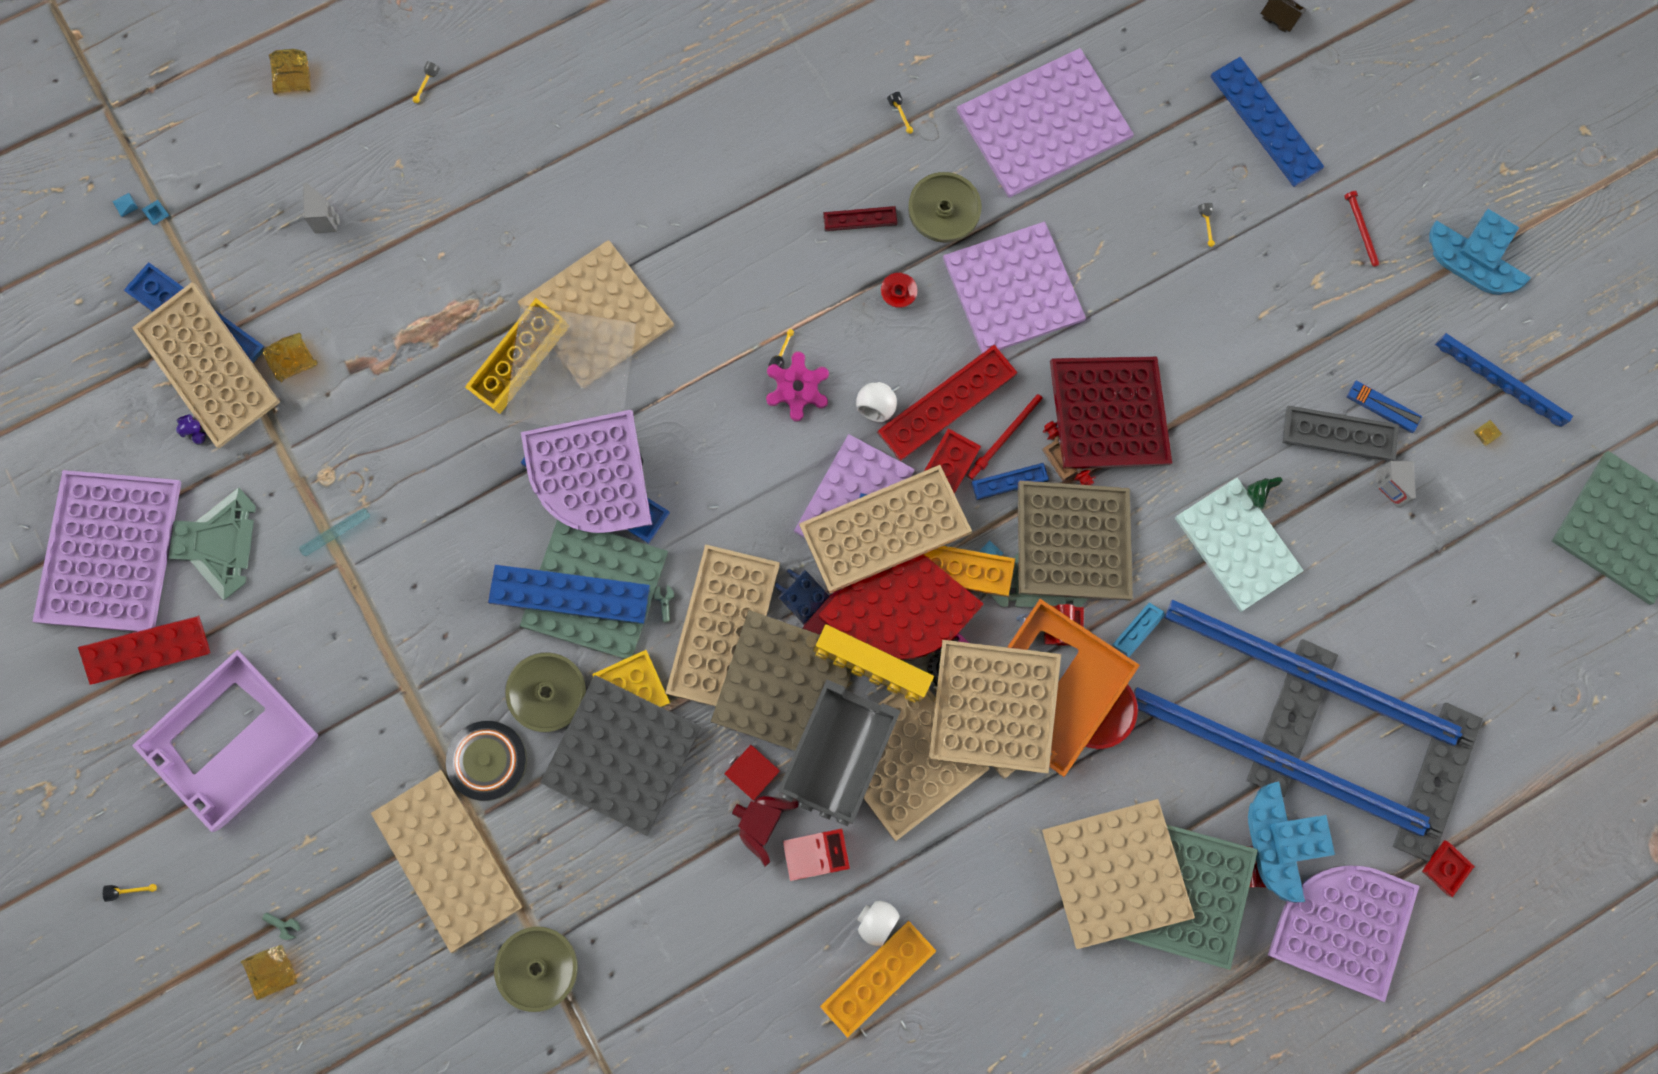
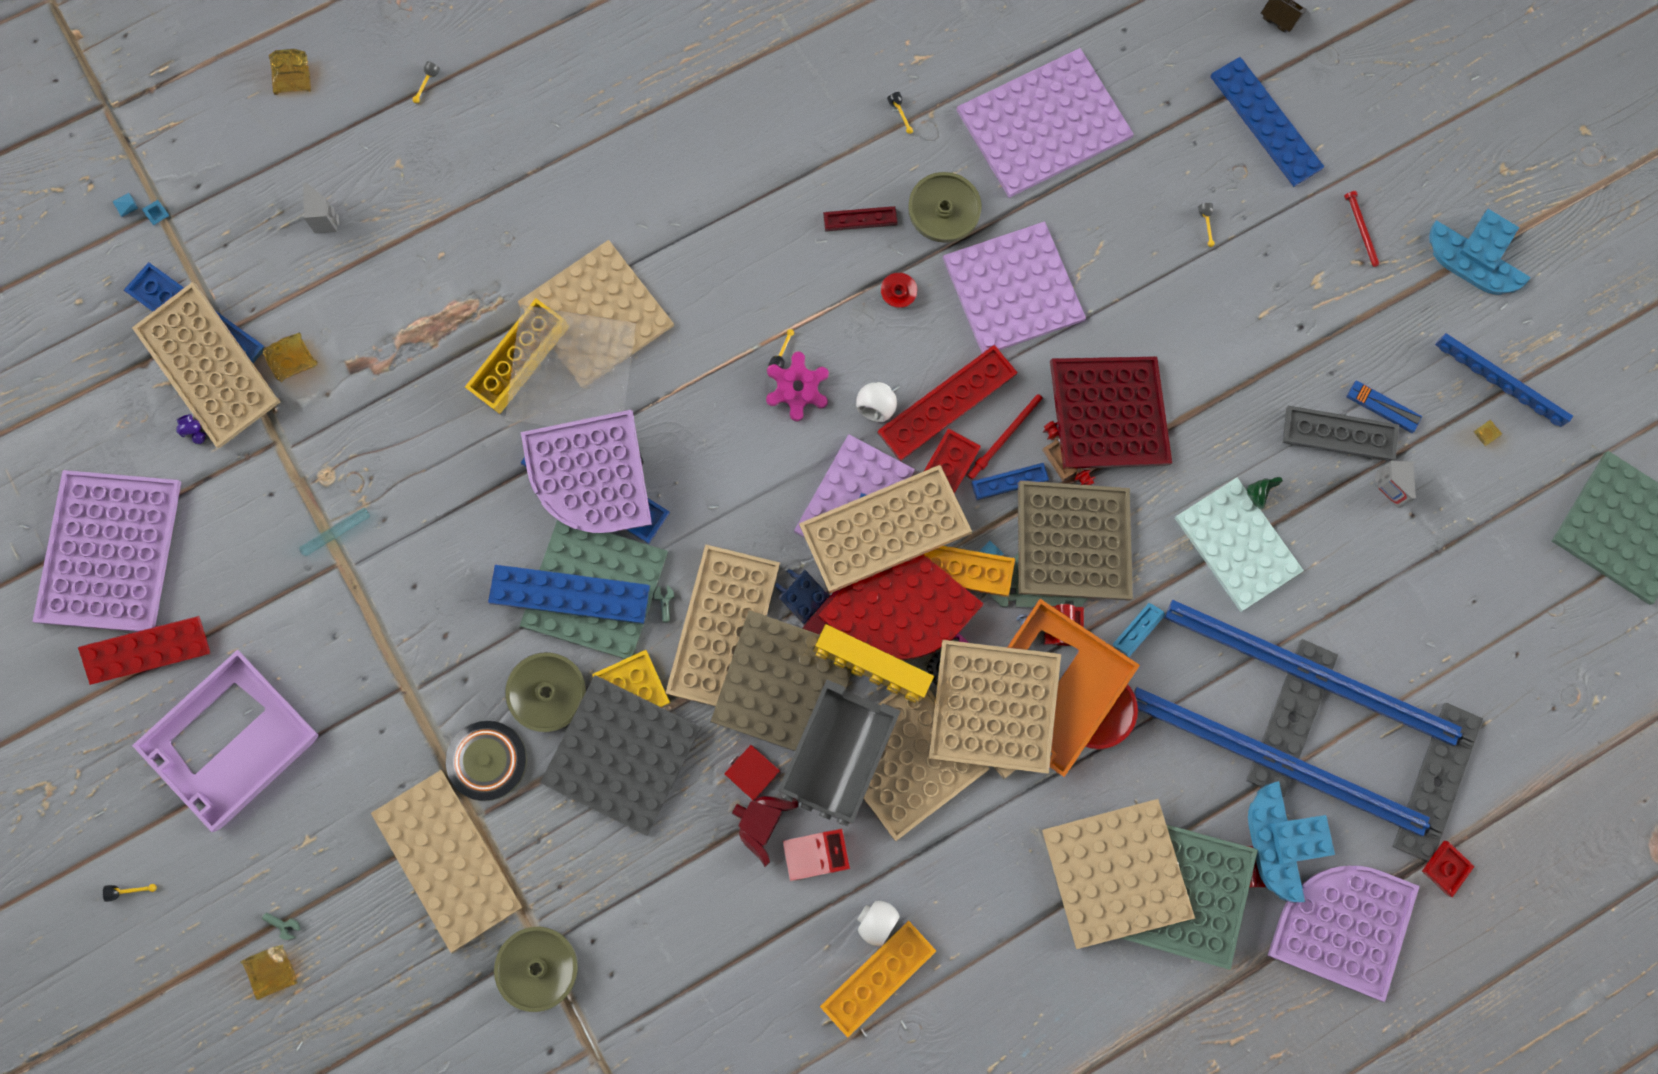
sand green plate [168,487,256,600] -> none

